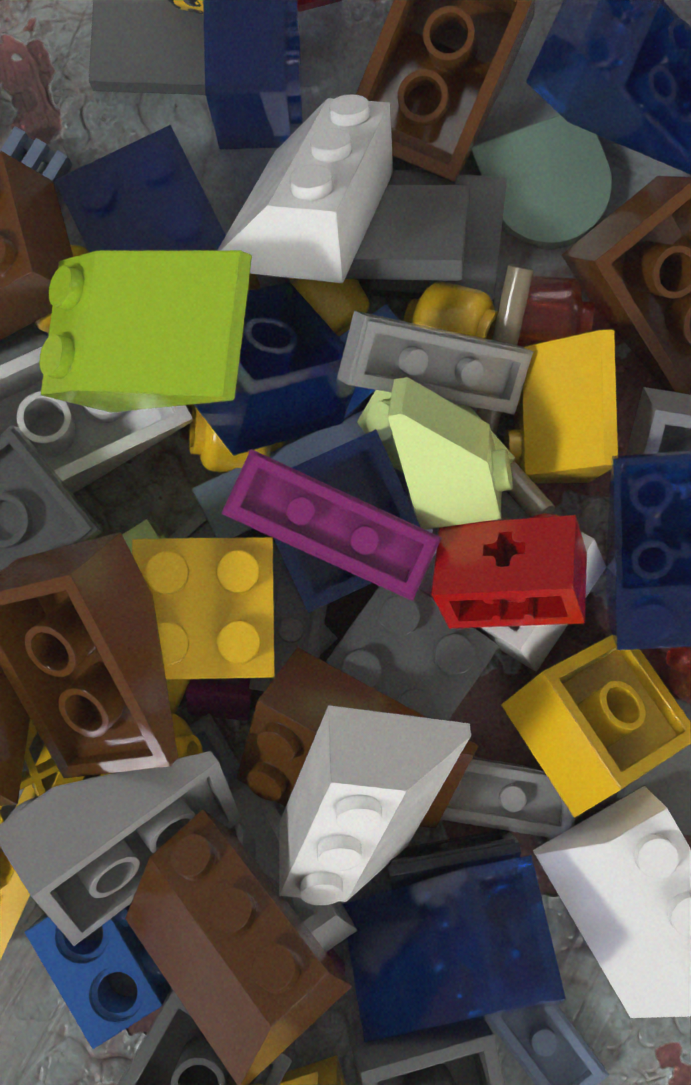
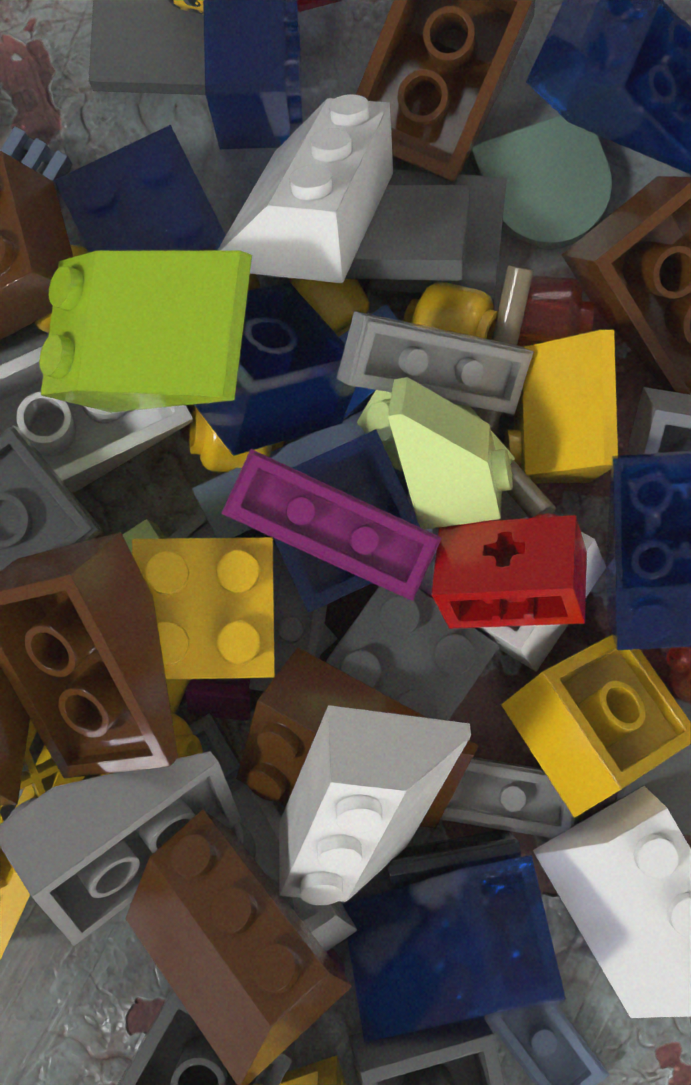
blue brick [25,904,171,1049] -> none

